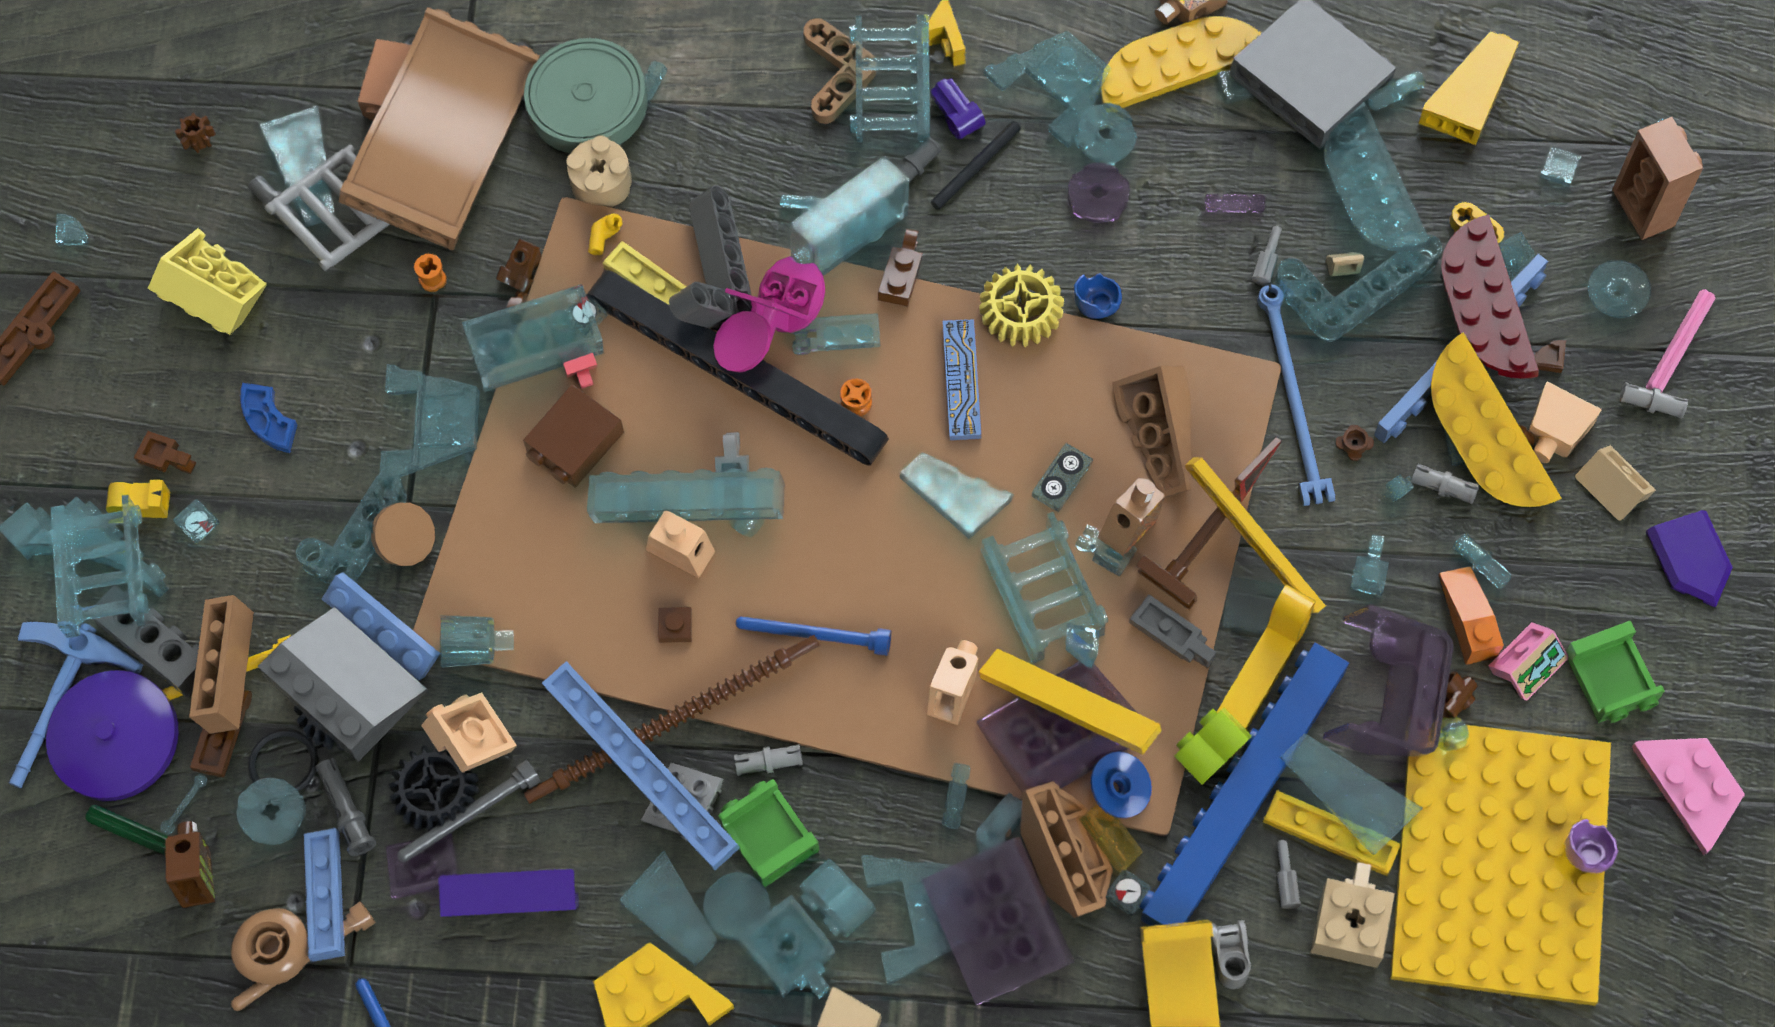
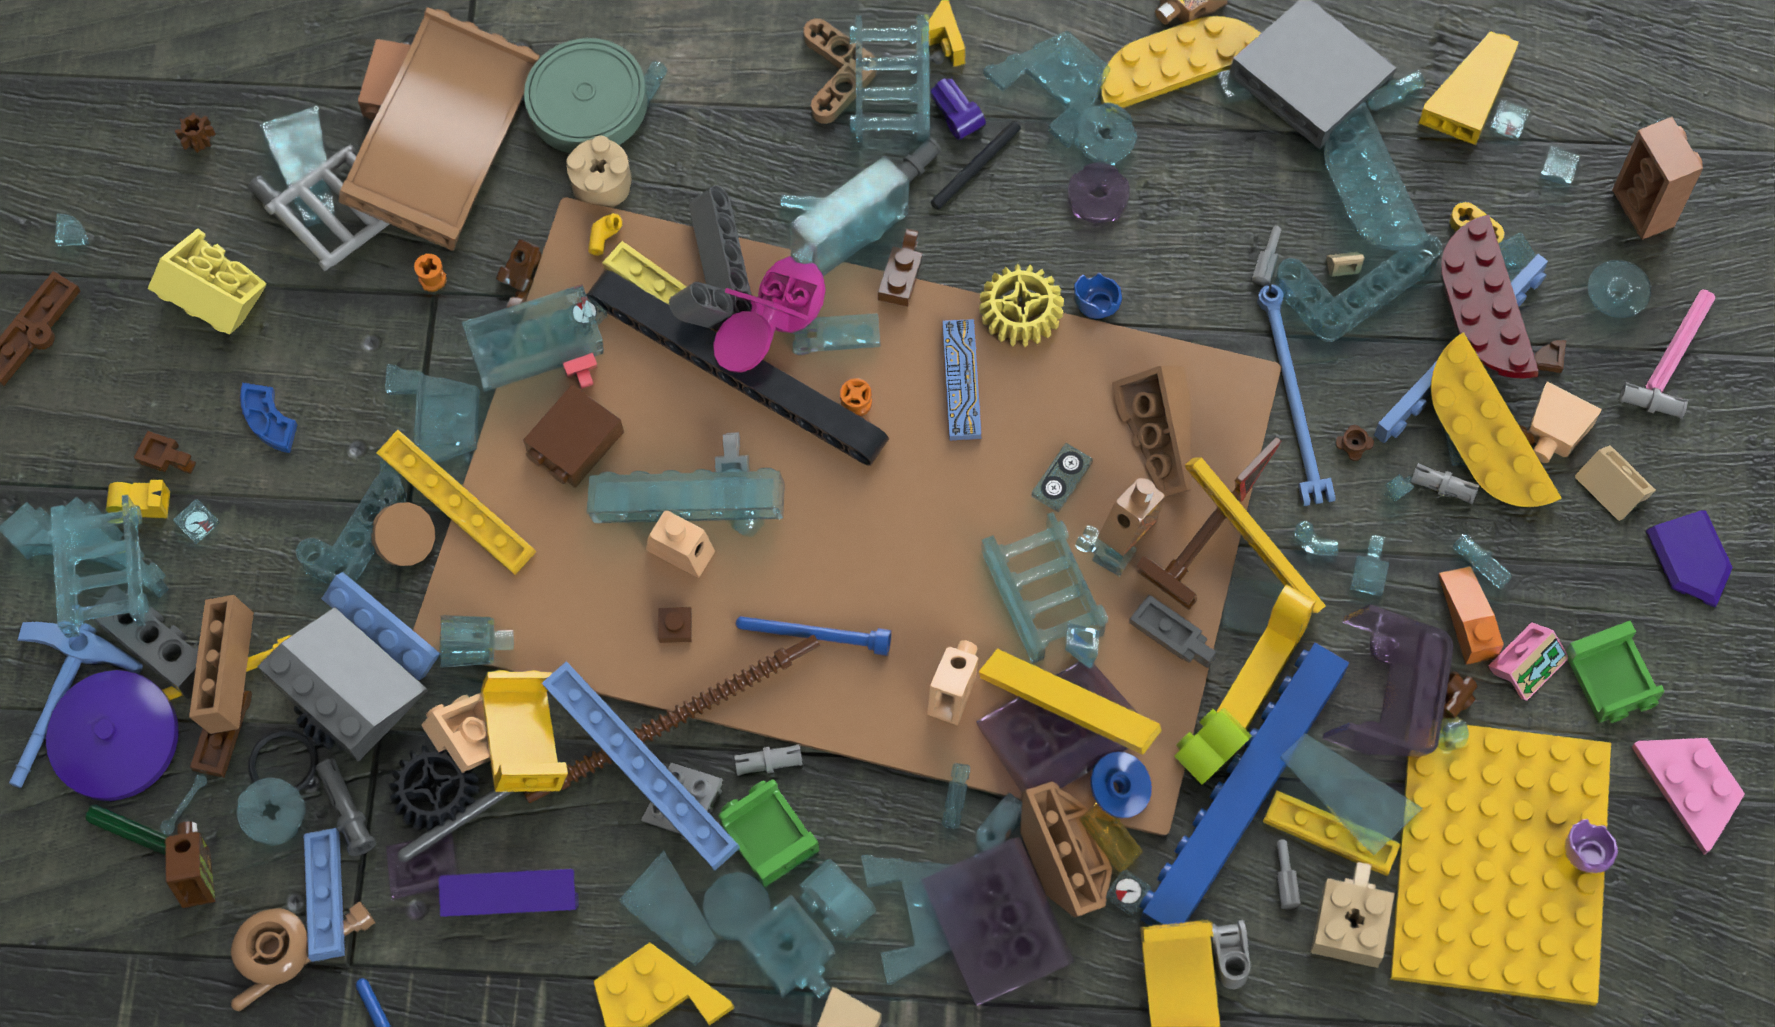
clear light blue wing [899,452,1014,539] -> none
clear purple axle [1204,194,1265,213] -> none
none -> yellow tile [376,430,537,575]
none -> yellow panel [481,670,568,792]
none -> clear light blue arm [1294,521,1338,556]
none -> clear light blue tile [1490,100,1530,140]

